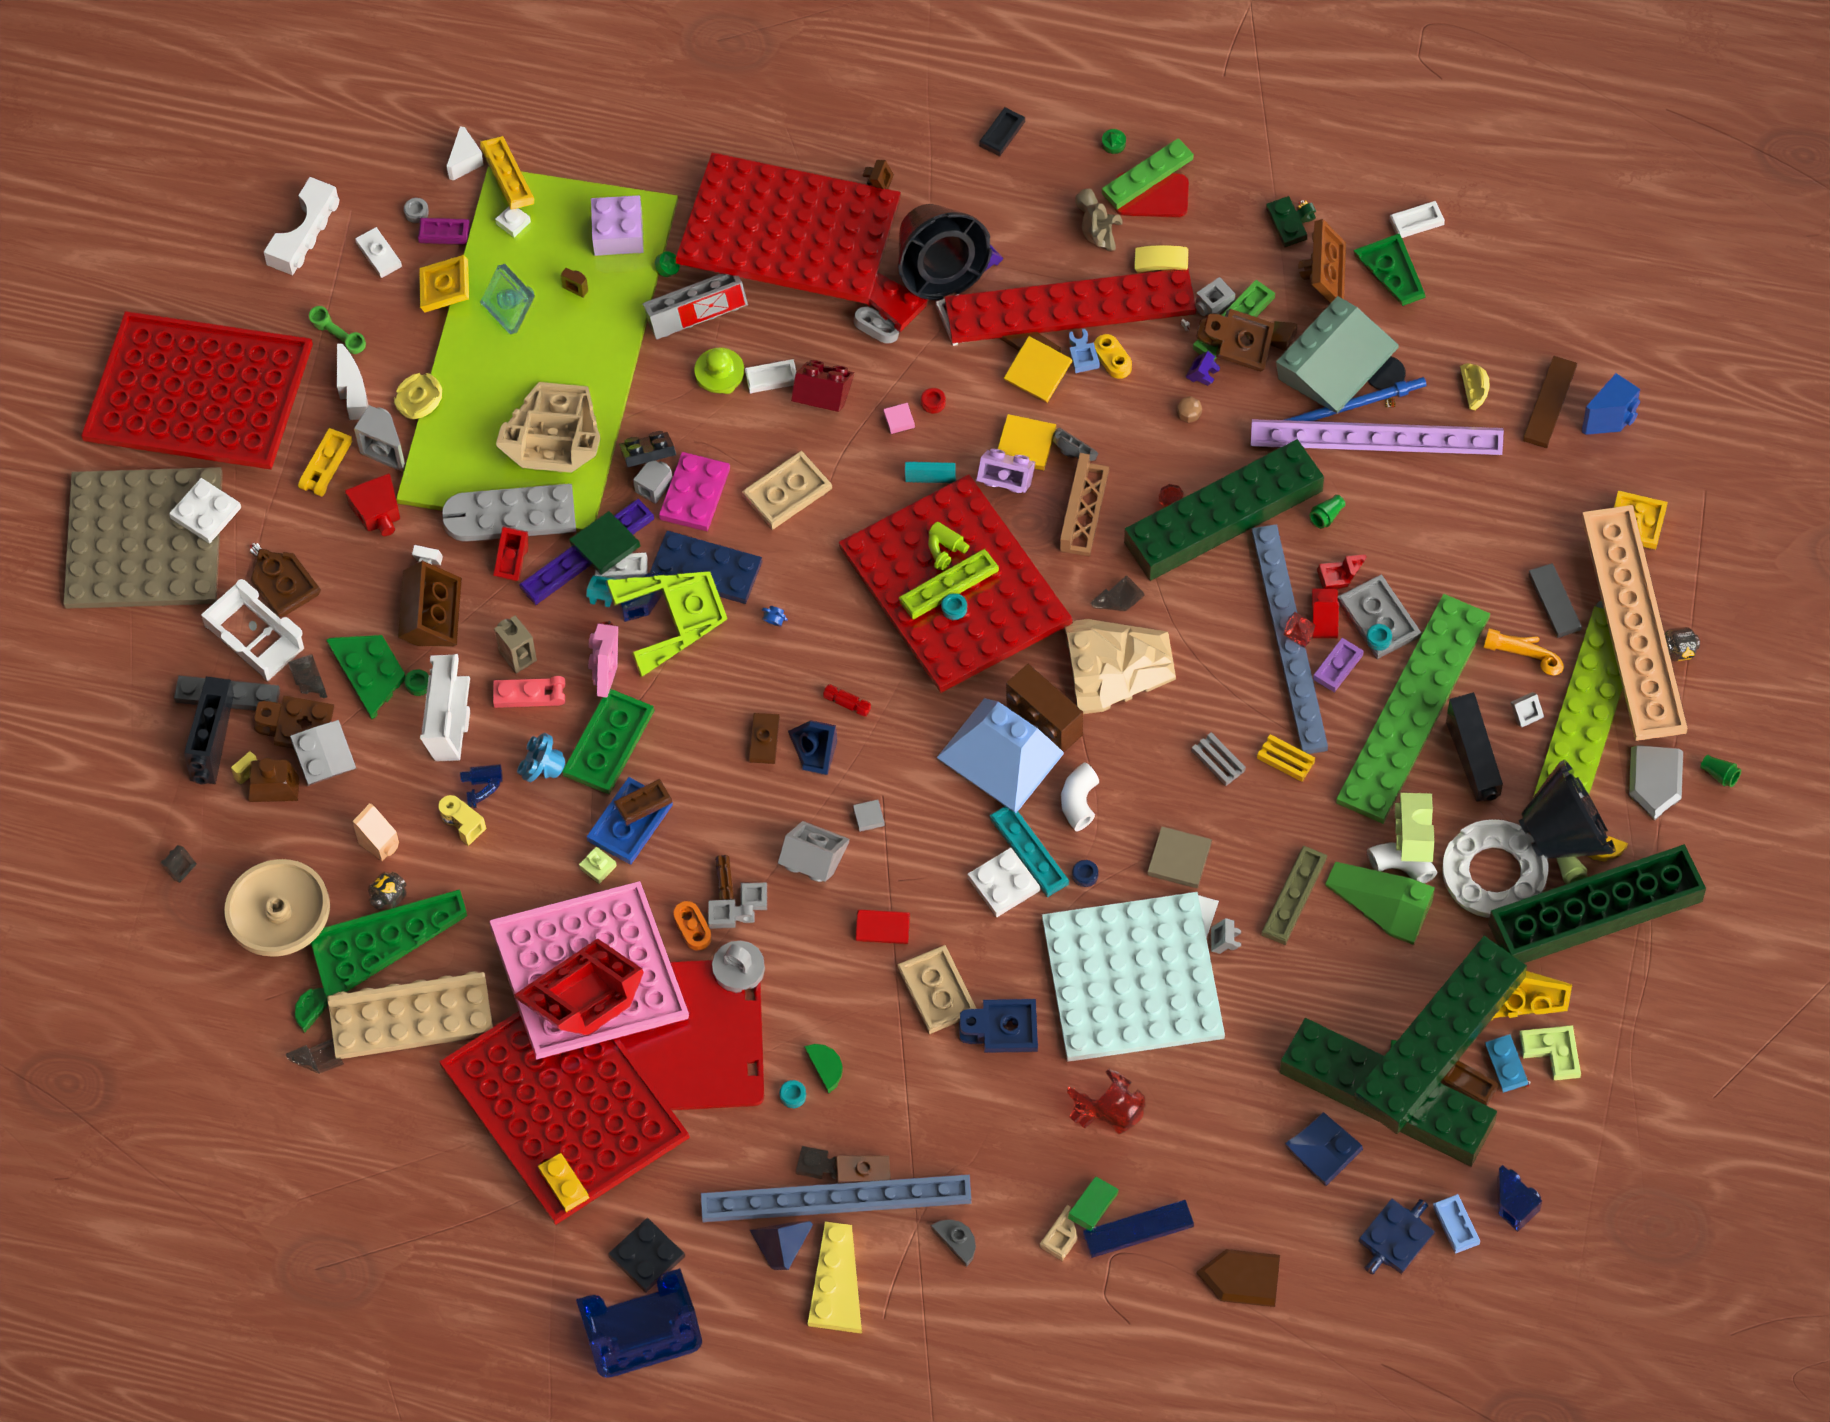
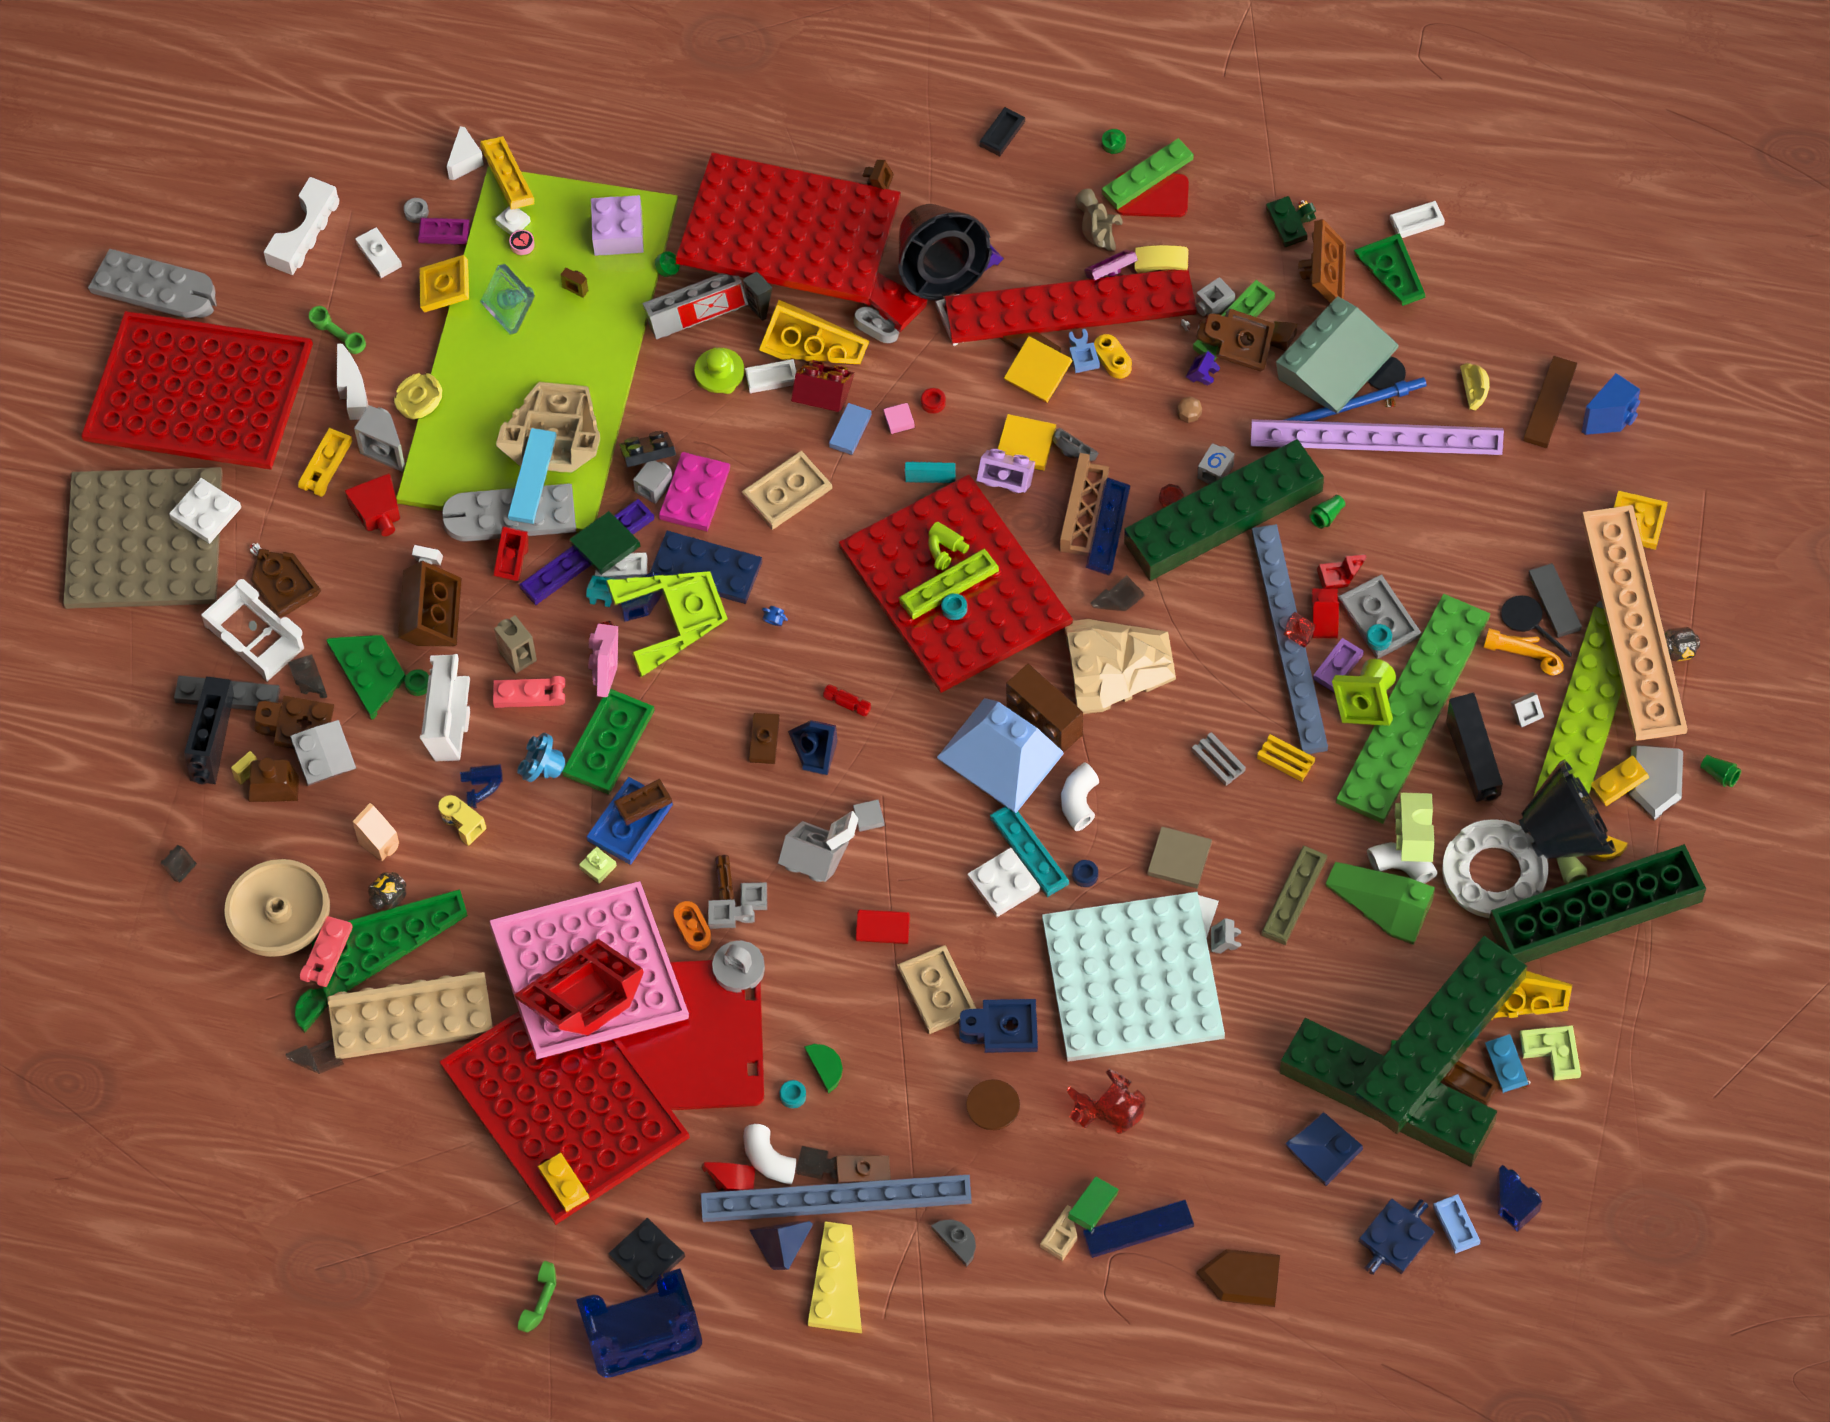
none -> light grey plate [88,249,217,318]
none -> coral plate [300,916,353,987]
none -> medium azure tile [508,428,556,524]
none -> tile [509,230,535,255]
none -> bright green bar [518,1261,556,1332]
none -> red slope [702,1162,755,1191]
none -> pearl dark grey slope [743,272,772,321]
none -> white cylinder [743,1124,796,1184]
none -> yellow wedge [759,300,869,364]
none -> white plate [826,811,858,850]
none -> medium blue tile [829,403,872,455]
none -> reddish brown piece [966,1079,1020,1130]
none -> plate [1084,250,1138,280]
none -> clear blue tile [1086,477,1131,575]
none -> light grey brick [1197,443,1235,484]
none -> lime plant [1332,659,1396,726]
none -> black piece [1501,595,1572,657]
none -> yellow plate [1591,755,1649,806]

